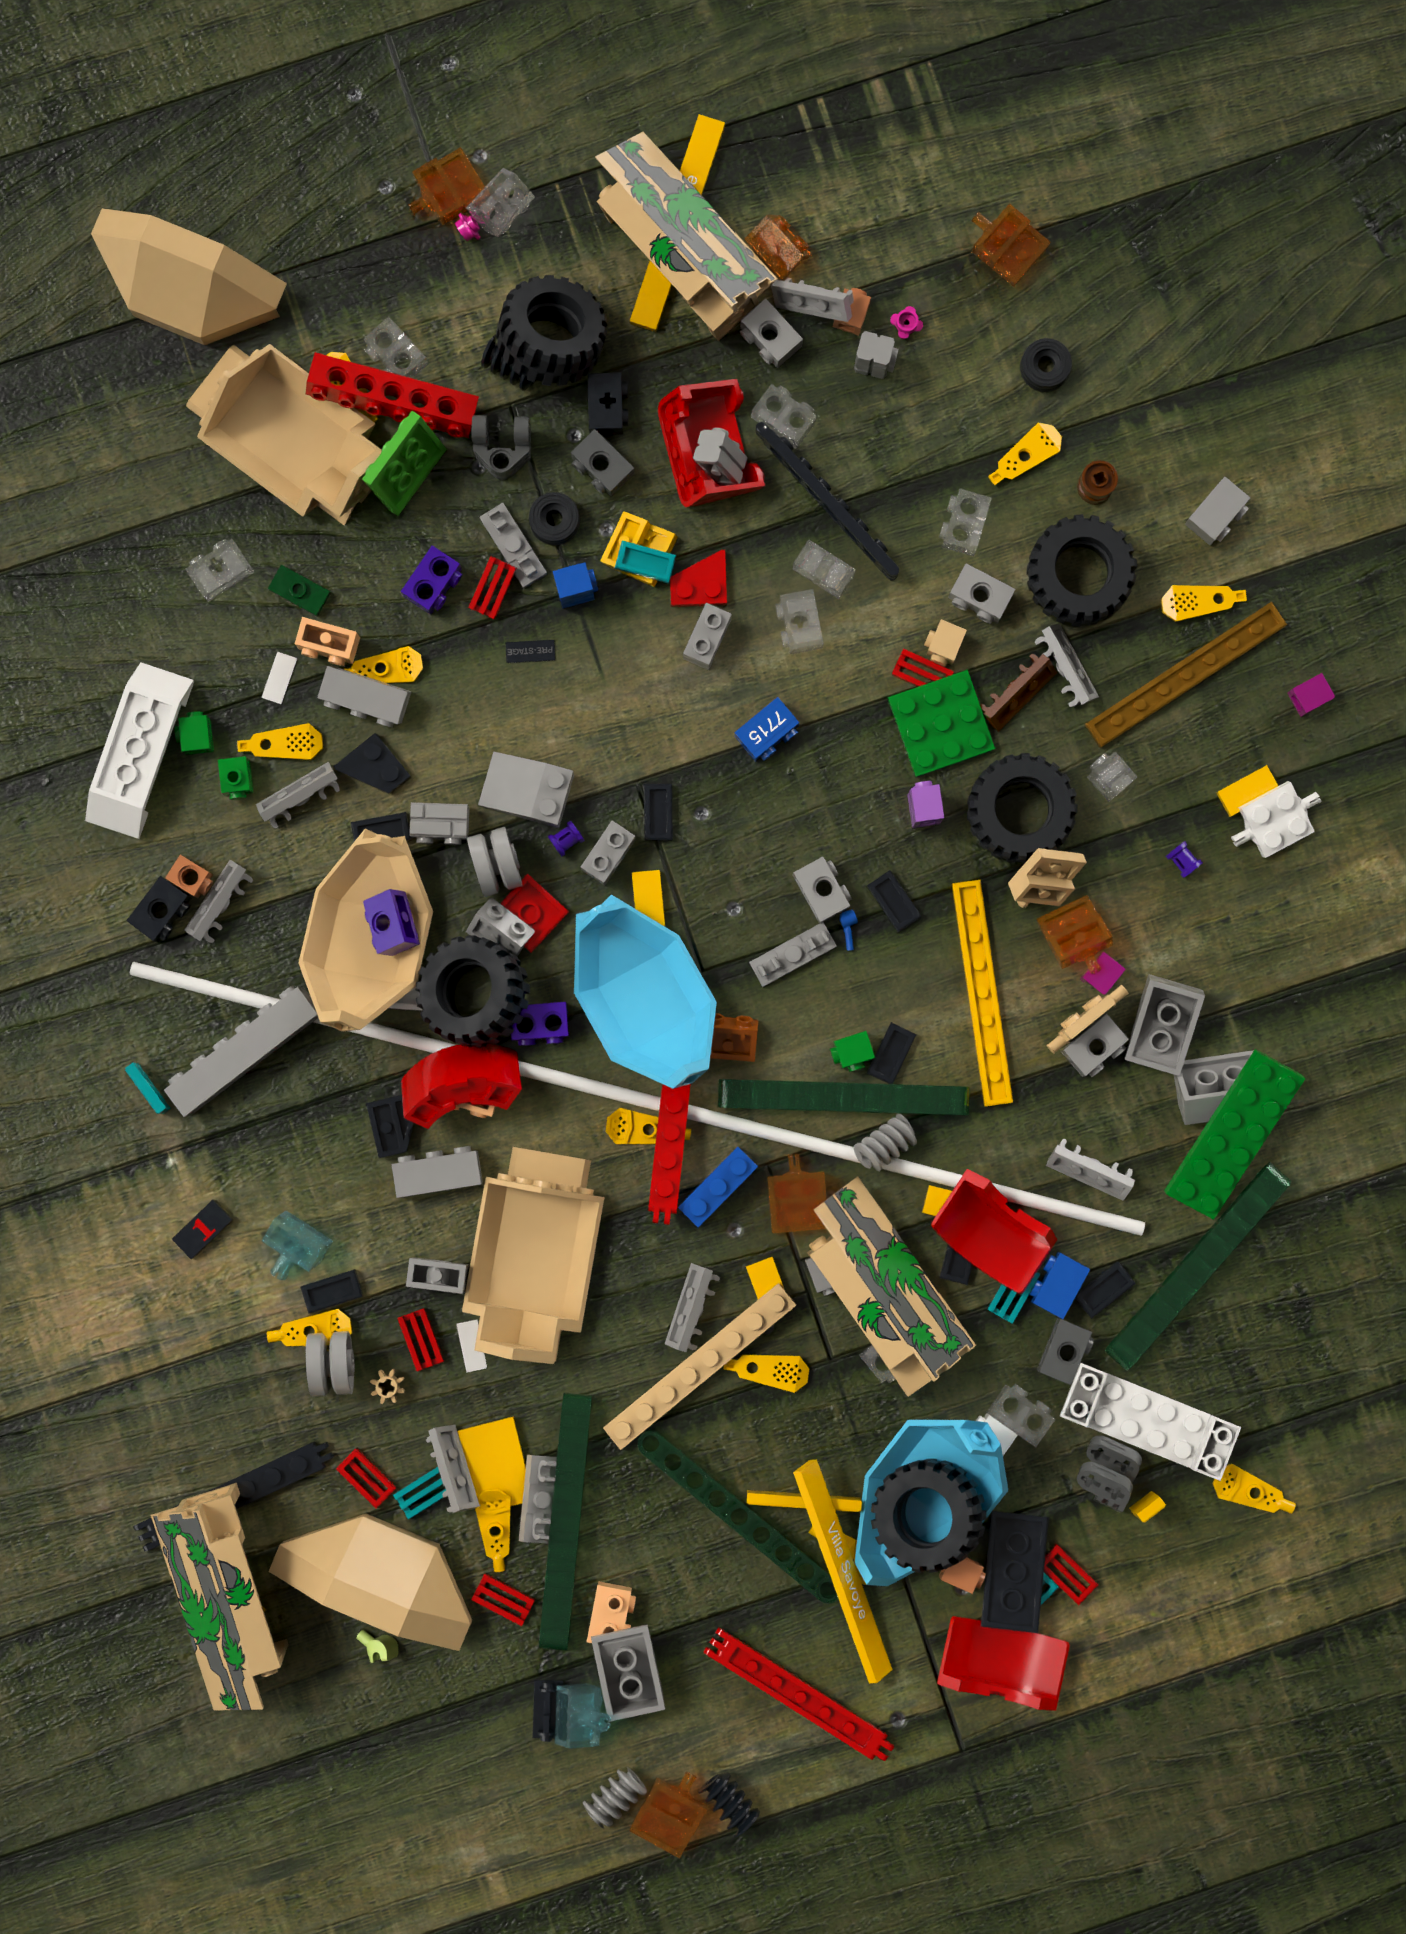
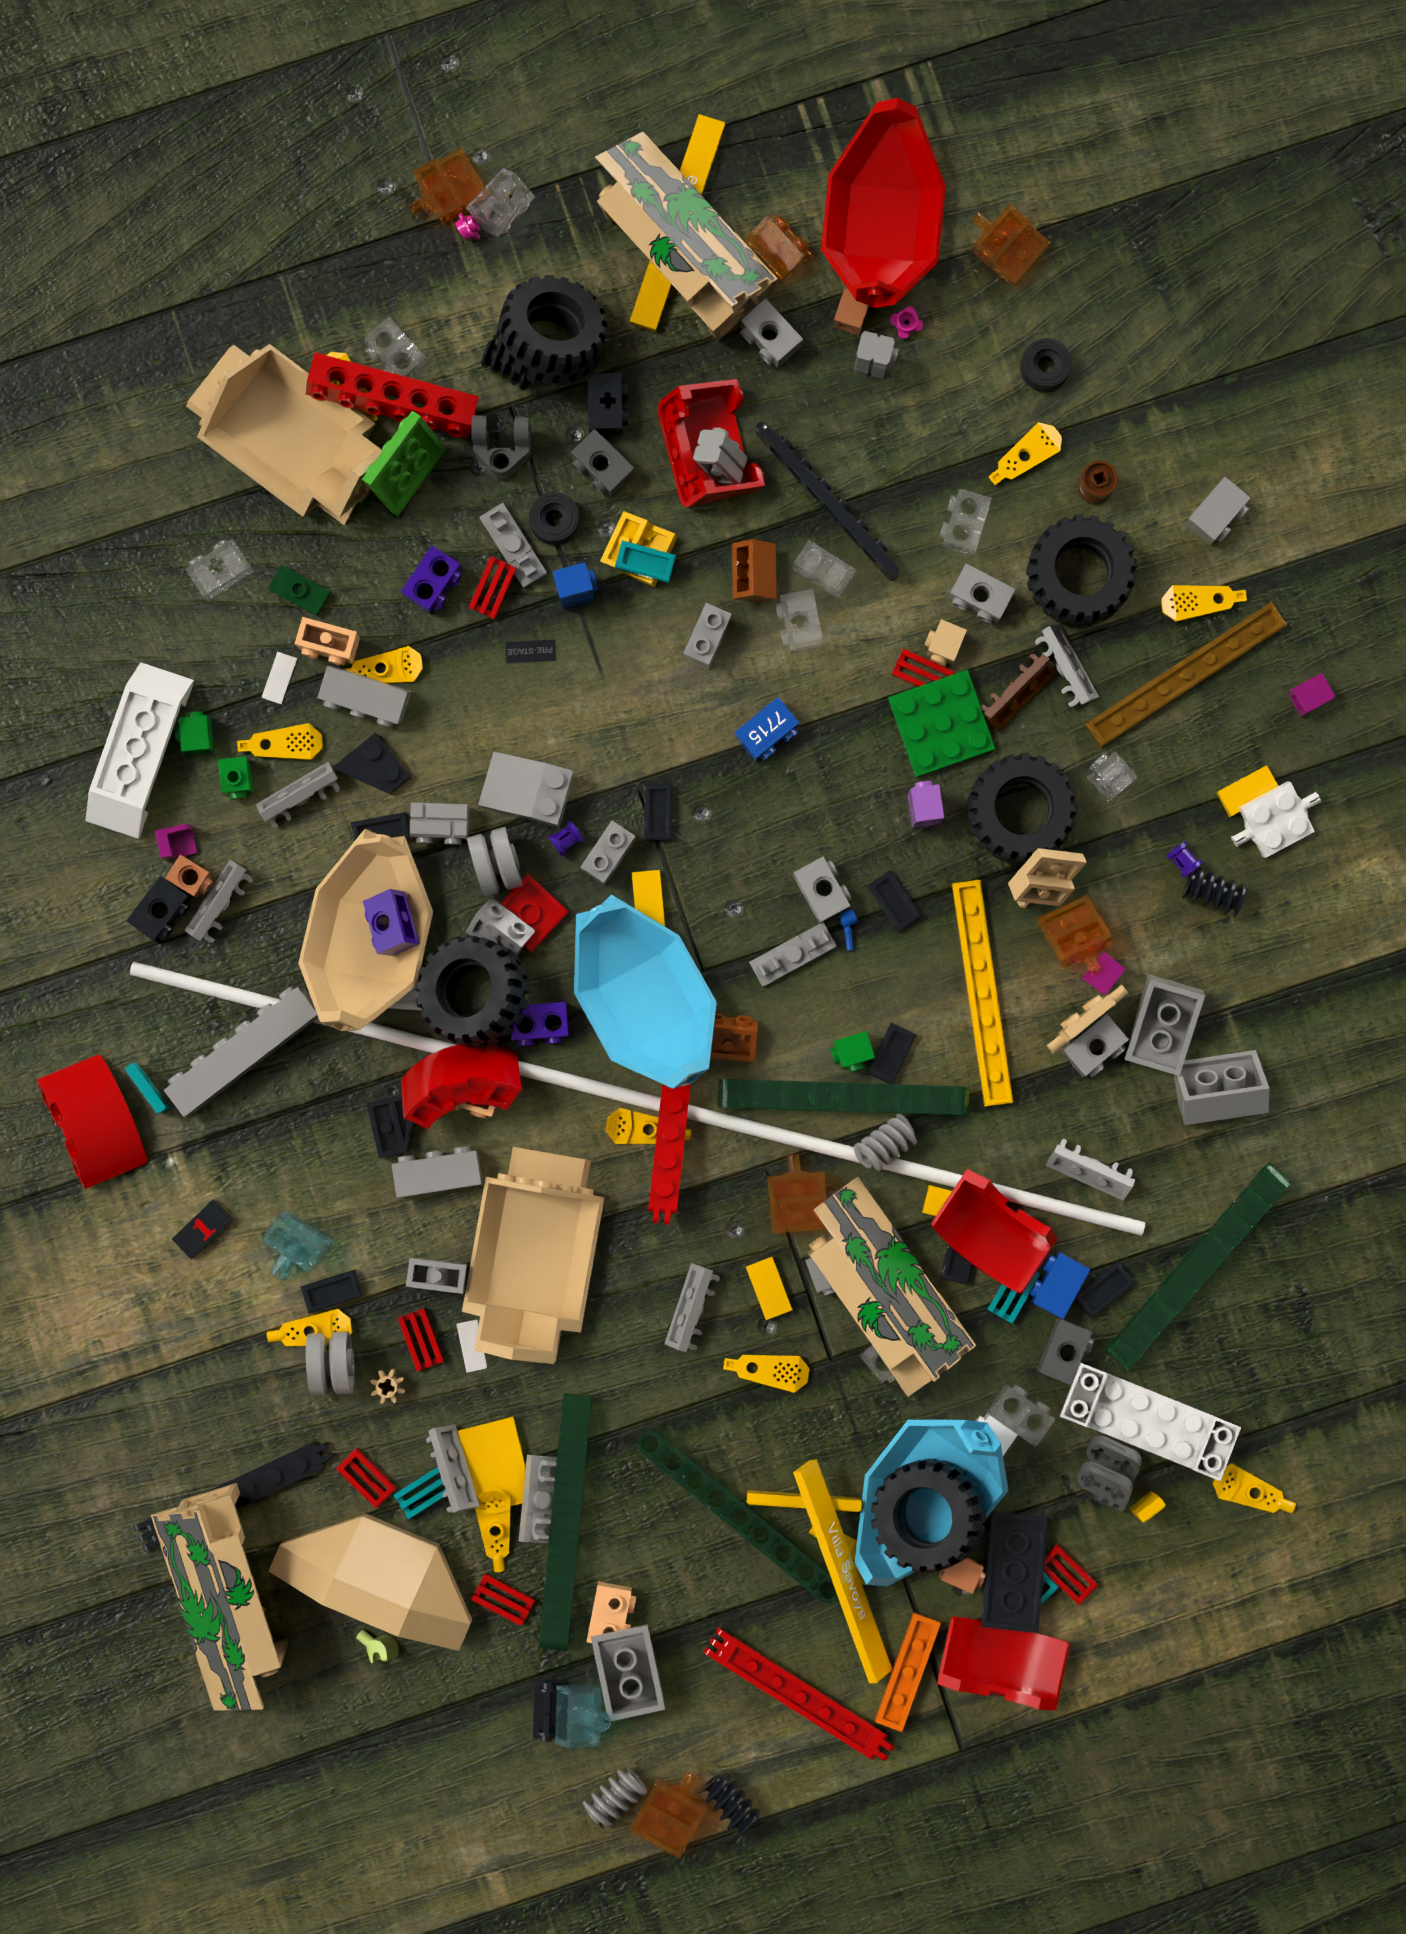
tan panel [91,208,287,345] -> none
tan plate [603,1283,797,1450] -> none
red wing [670,550,727,607] -> none
blue brick [678,1147,758,1227] -> none
clear brick [751,384,817,449] -> none
light grey plate [771,278,854,322] -> none
green plate [1164,1049,1305,1220] -> none
none -> red panel [37,1055,147,1189]
none -> magenta panel [155,823,198,861]
none -> dark orange brick [732,539,777,603]
none -> red panel [821,98,946,308]
none -> orange plate [875,1612,941,1732]
none -> black piece [1181,867,1246,918]

